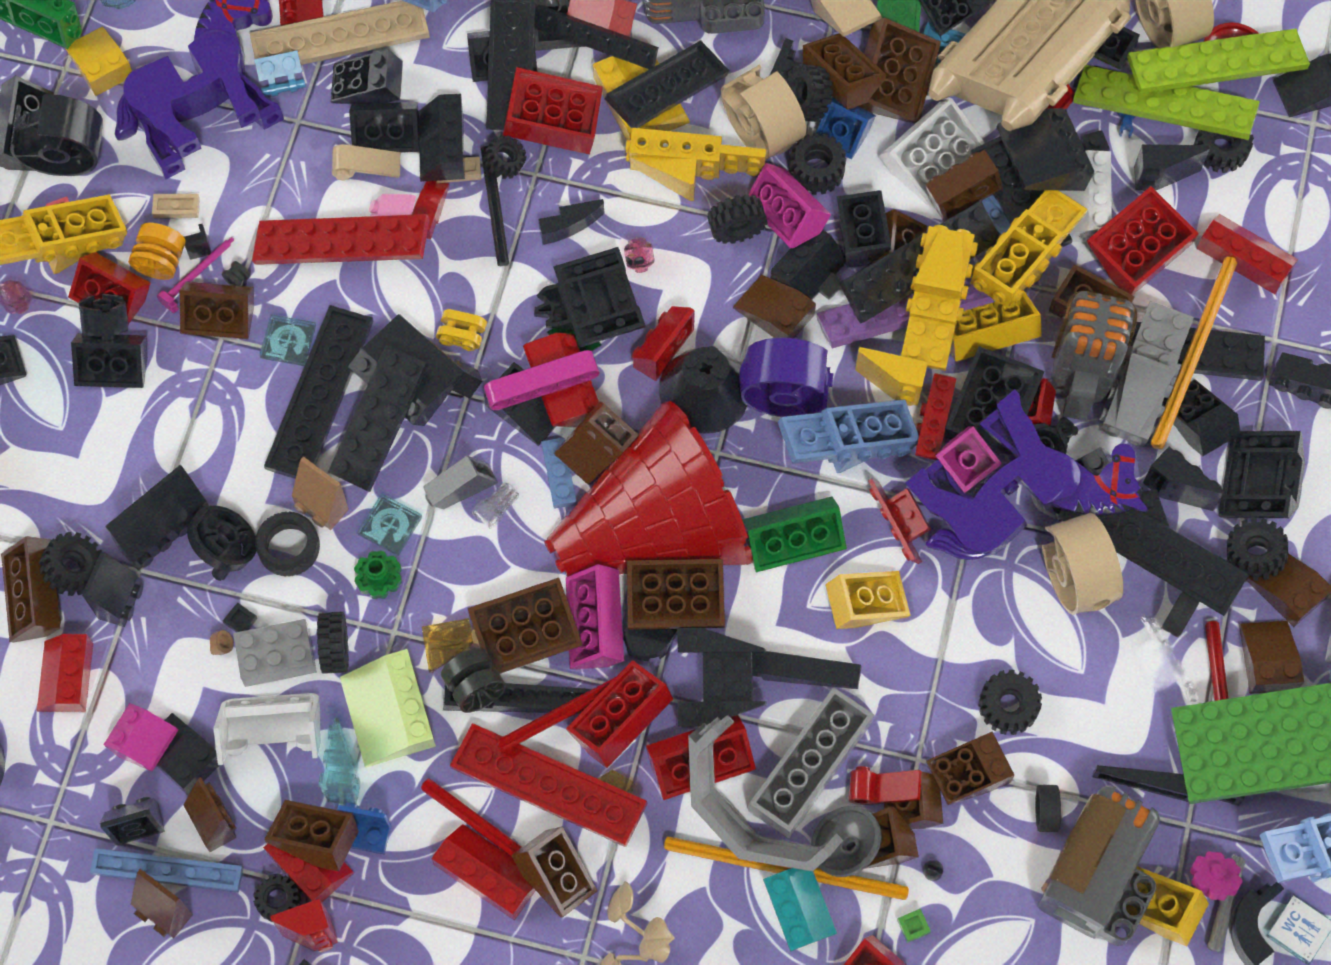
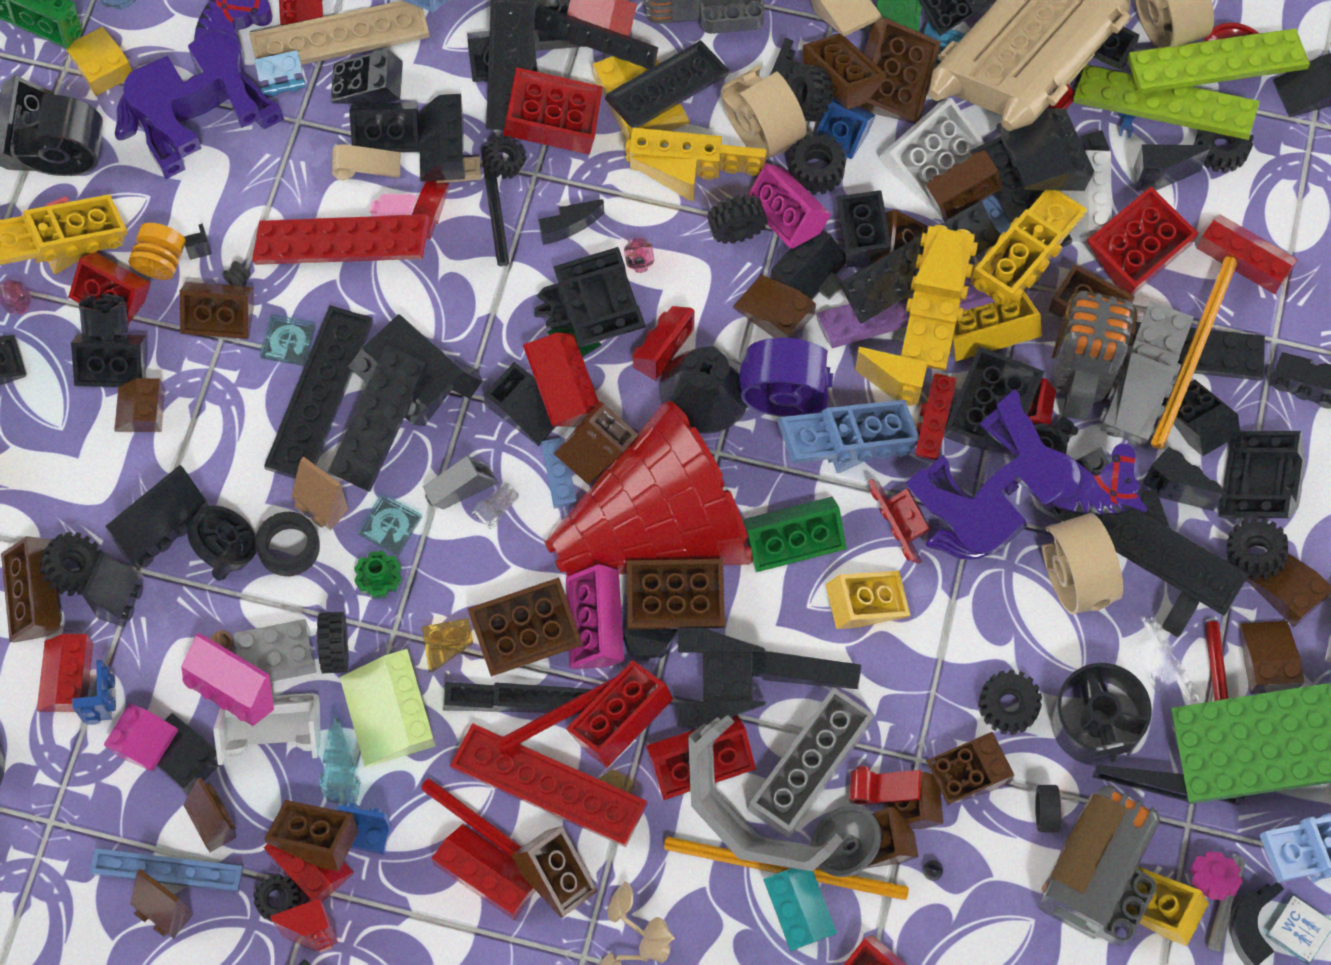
black slope [100,797,165,846] -> none
tan plate [152,194,200,218] -> none
dark pink piece [157,237,234,314] -> none
black plate [223,602,258,632] -> none
yellow brick [436,309,487,351] -> none
pearl dark grey wheel [441,648,506,713] -> none
dark pink beam [484,351,600,410] -> none
bright green plate [897,909,931,943] -> none
dark pink slope [935,426,1002,493] -> none
none -> blue bracket [72,660,116,725]
none -> reddish brown slope [114,378,165,432]
none -> slope [181,633,274,726]
none -> black animal [1051,663,1152,765]

